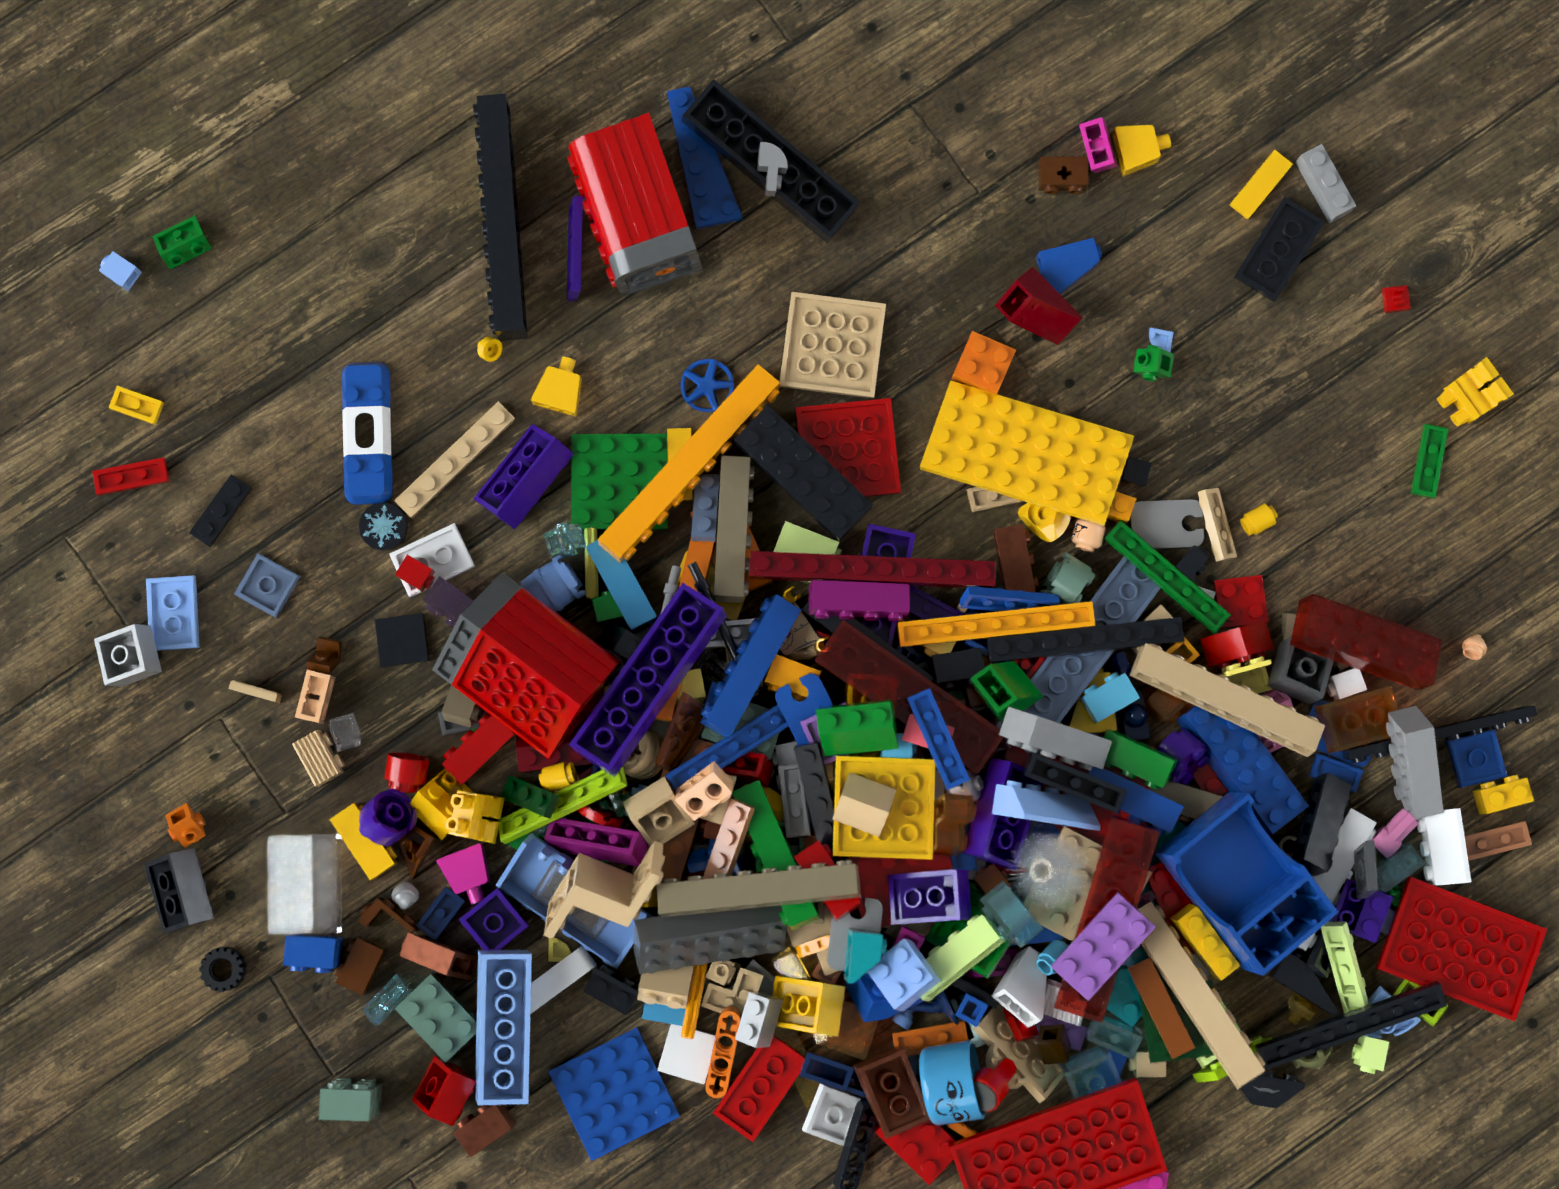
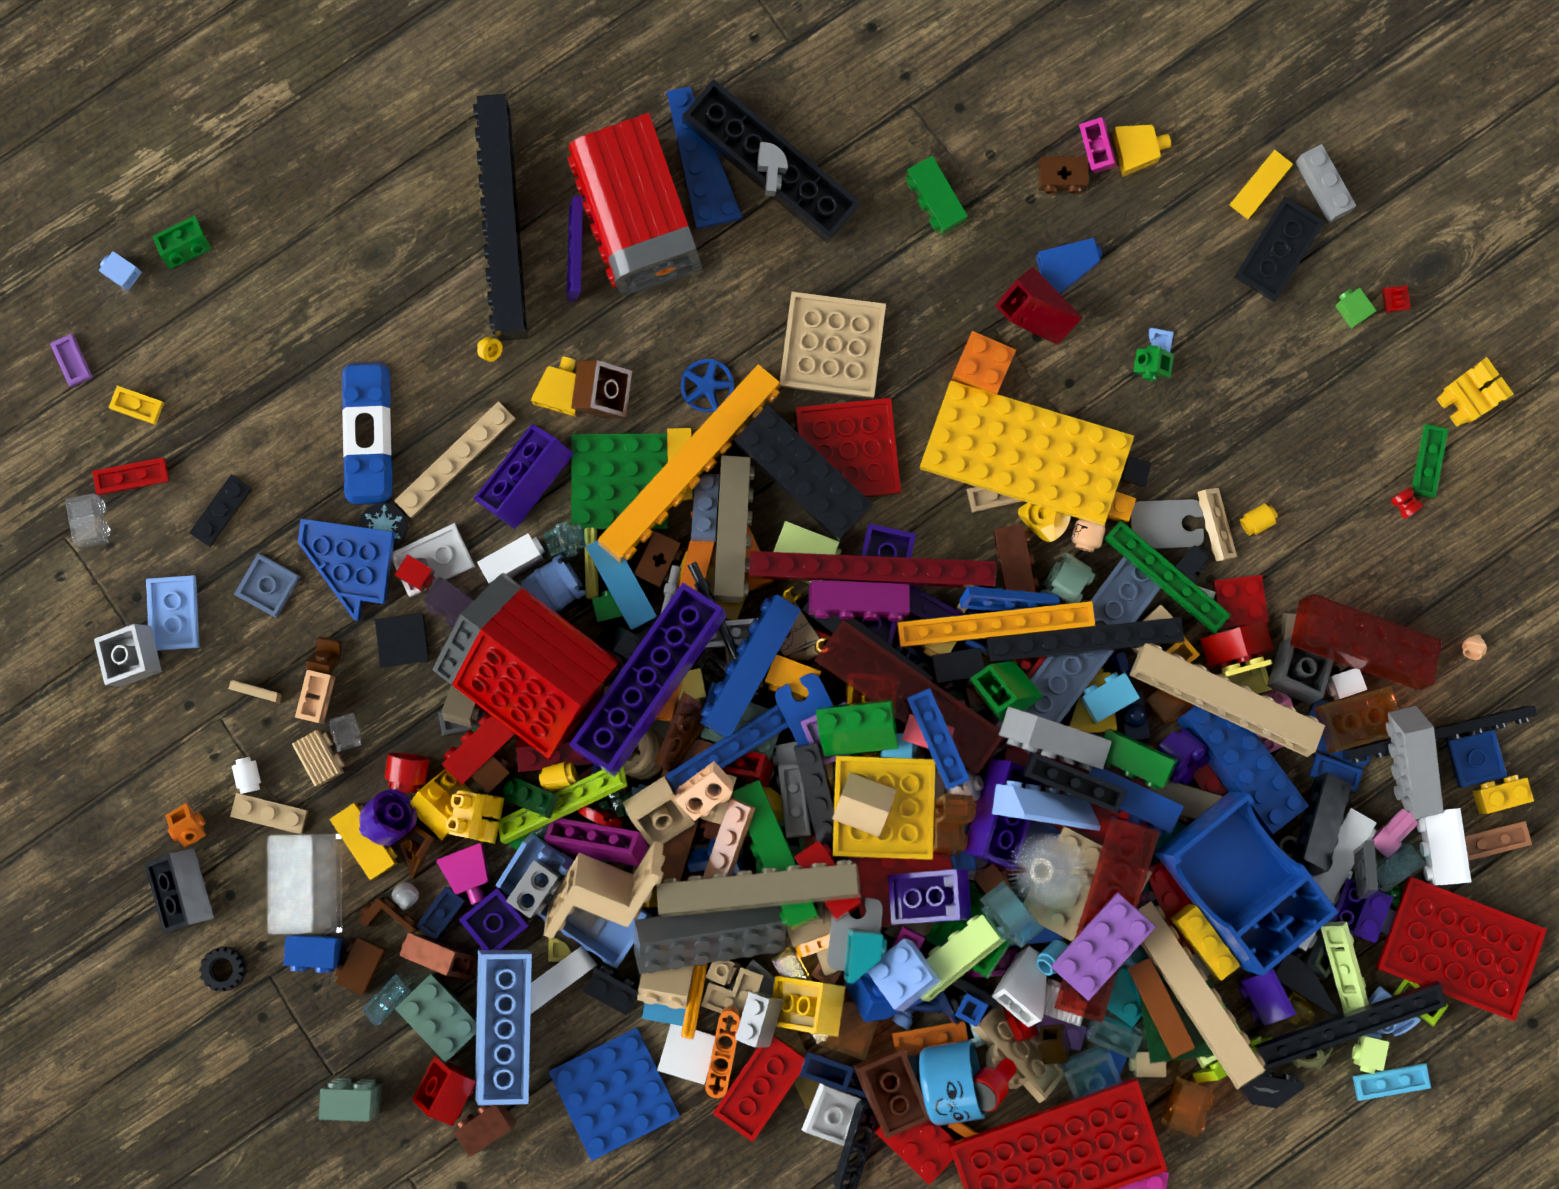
none -> medium lavender tile [50,333,93,387]
none -> clear brick [65,493,110,549]
none -> tan plate [230,793,308,834]
none -> white brick [232,757,261,794]
none -> blue wing [298,519,395,621]
none -> reddish brown brick [472,755,512,794]
none -> white brick [477,534,545,584]
none -> light grey brick [506,859,561,918]
none -> reddish brown brick [571,360,632,419]
none -> reddish brown brick [634,531,683,589]
none -> green brick [905,156,968,236]
none -> clear orange brick [1161,1076,1215,1138]
none -> dark purple slope [1237,969,1296,1026]
none -> bright green brick [1335,288,1376,329]
none -> medium azure tile [1353,1063,1431,1101]
none -> red wheel [1390,487,1424,519]

